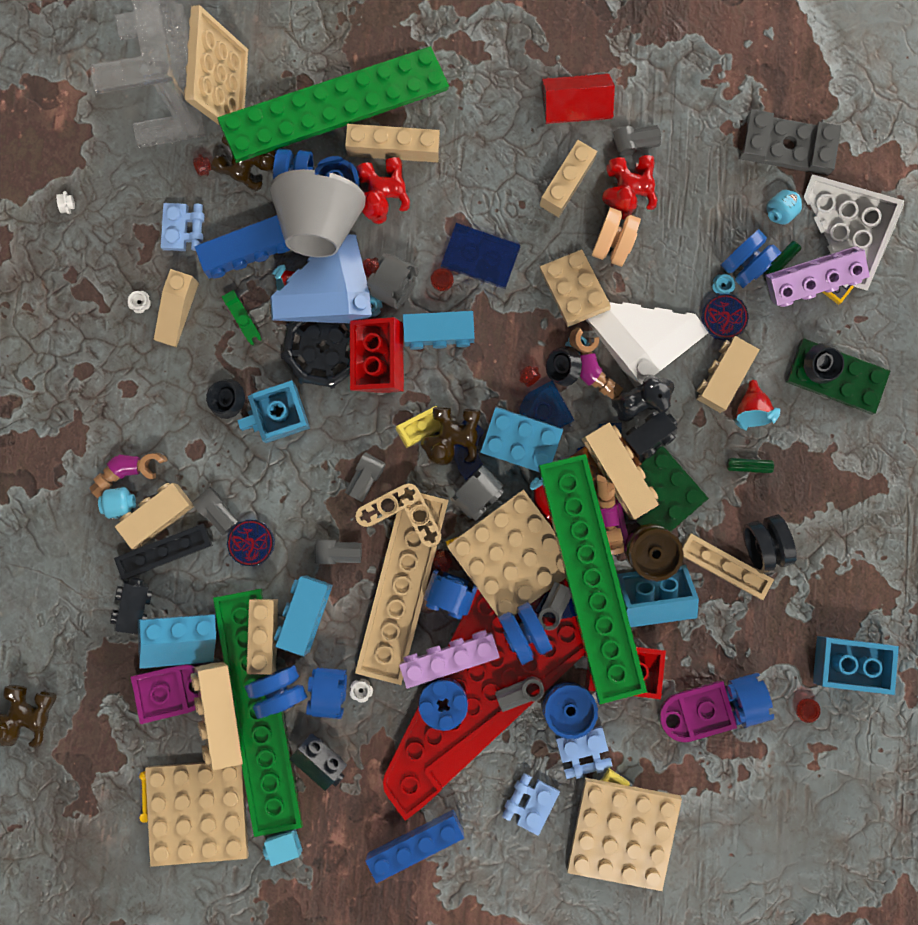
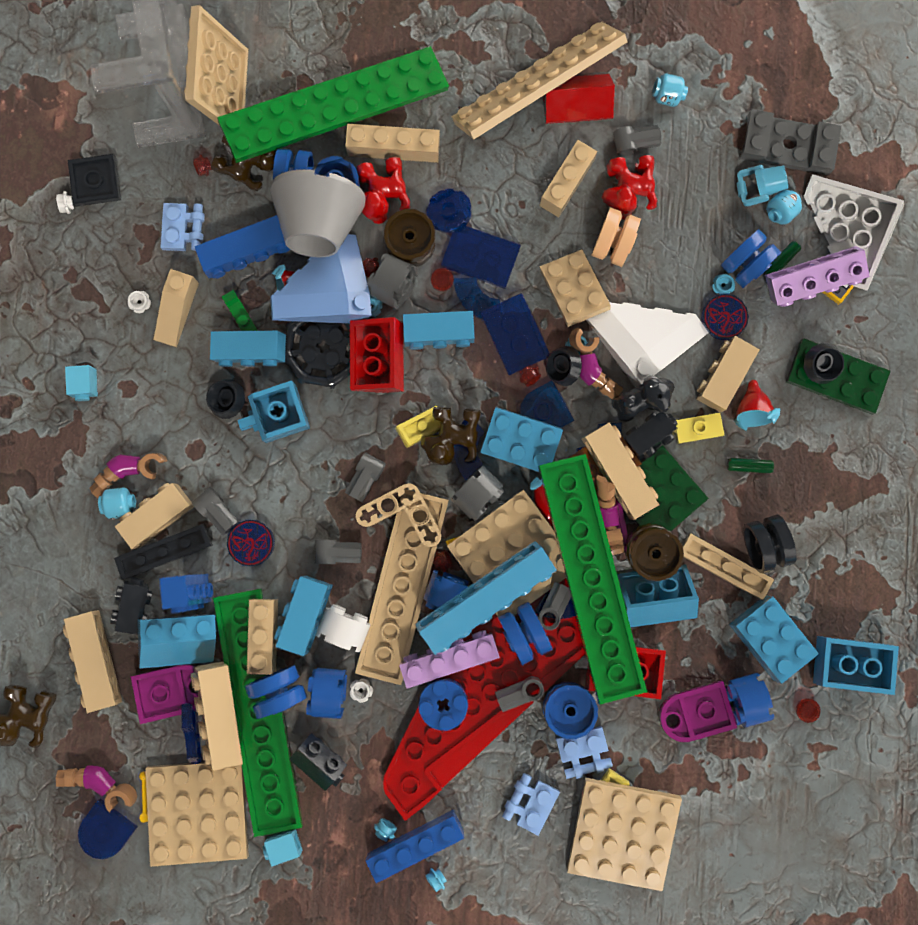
none -> medium nougat piece [56,765,137,812]
none -> tan brick [63,610,122,713]
none -> medium azure brick [65,365,98,401]
none -> black plate [67,154,121,207]
none -> clear blue tile [78,798,138,859]
none -> blue brick [160,574,213,613]
none -> clear blue tile [181,703,201,764]
none -> dark azure brick [210,331,286,367]
none -> white brick [315,604,371,652]
none -> medium azure plate [374,818,397,841]
none -> dark brown wheel [384,209,436,267]
none -> dark azure brick [415,541,556,655]
none -> medium azure plate [425,868,446,892]
none -> clear blue tile [426,189,473,233]
none -> tan plate [452,22,627,140]
none -> clear blue tile [453,278,501,324]
none -> clear blue tile [480,293,550,376]
none -> medium azure head [652,73,688,107]
none -> light yellow plate [675,413,725,444]
none -> dark azure brick [729,596,819,684]
none -> medium azure piece [736,165,789,206]

